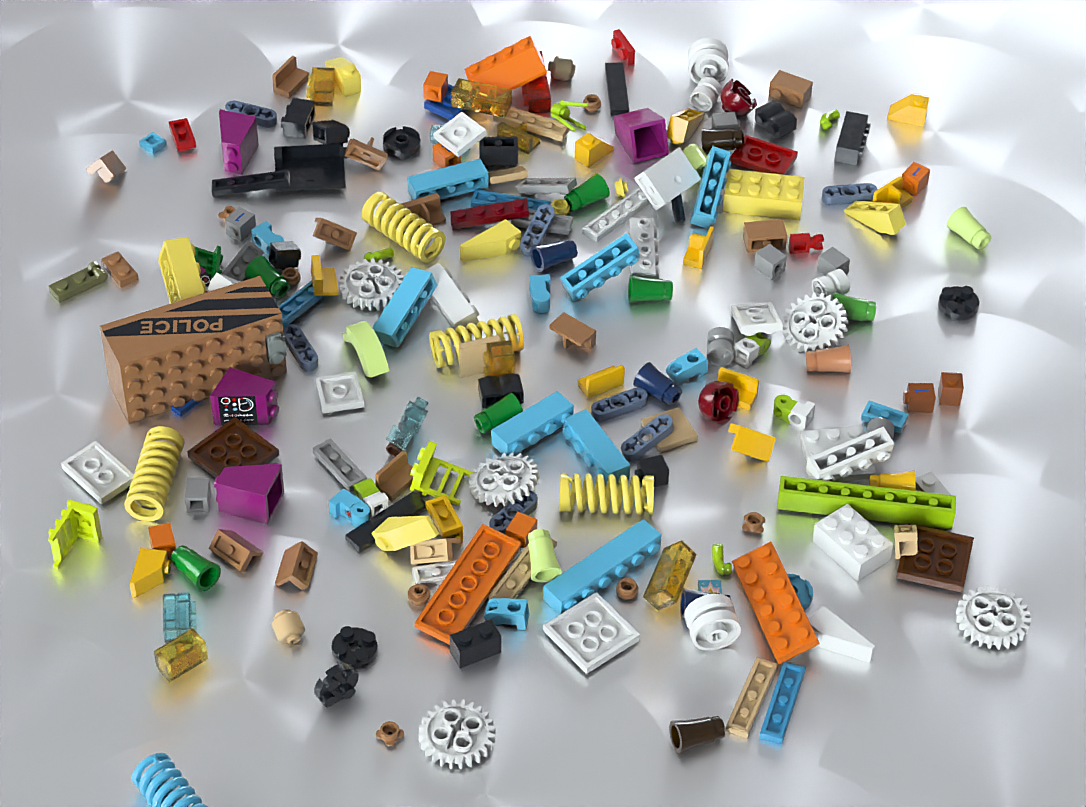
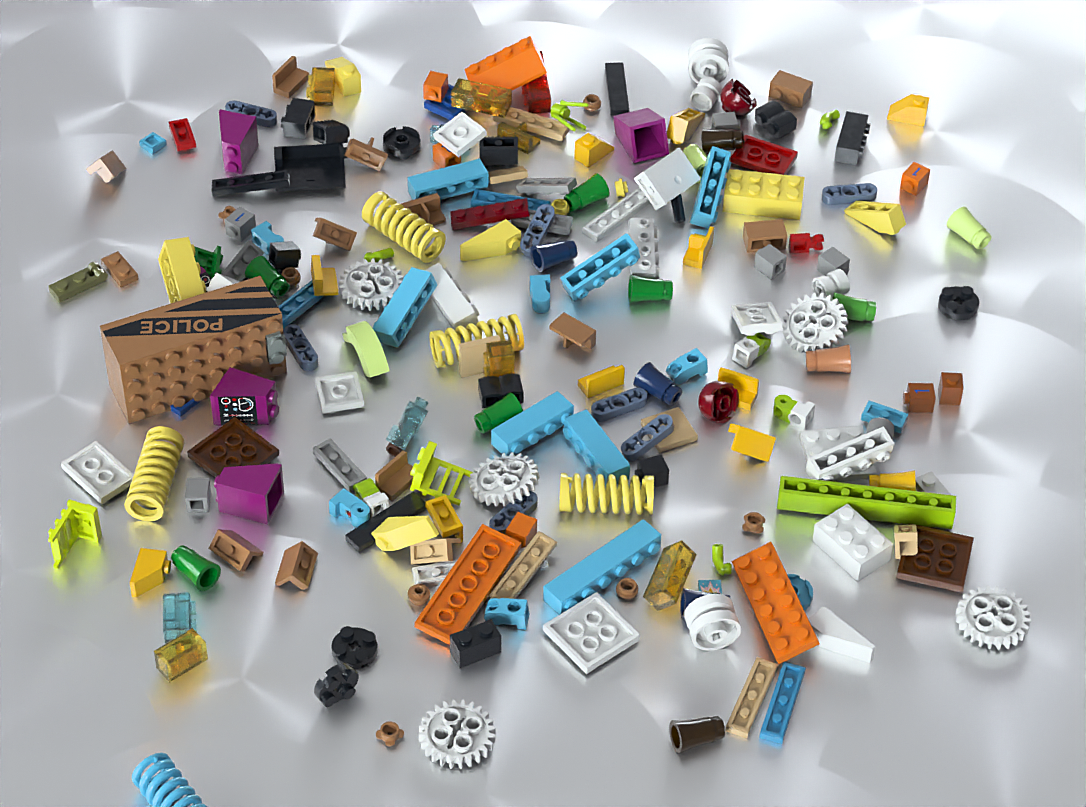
orange brick [148,523,176,559] -> none
tan head [271,609,305,645] -> none
yellowish green plant [528,529,562,582] -> none
dark tan head [547,55,576,82] -> none
red plate [611,29,635,66] -> none
light grey wheel [707,327,734,366] -> none
yellow panel [872,176,913,209] -> none

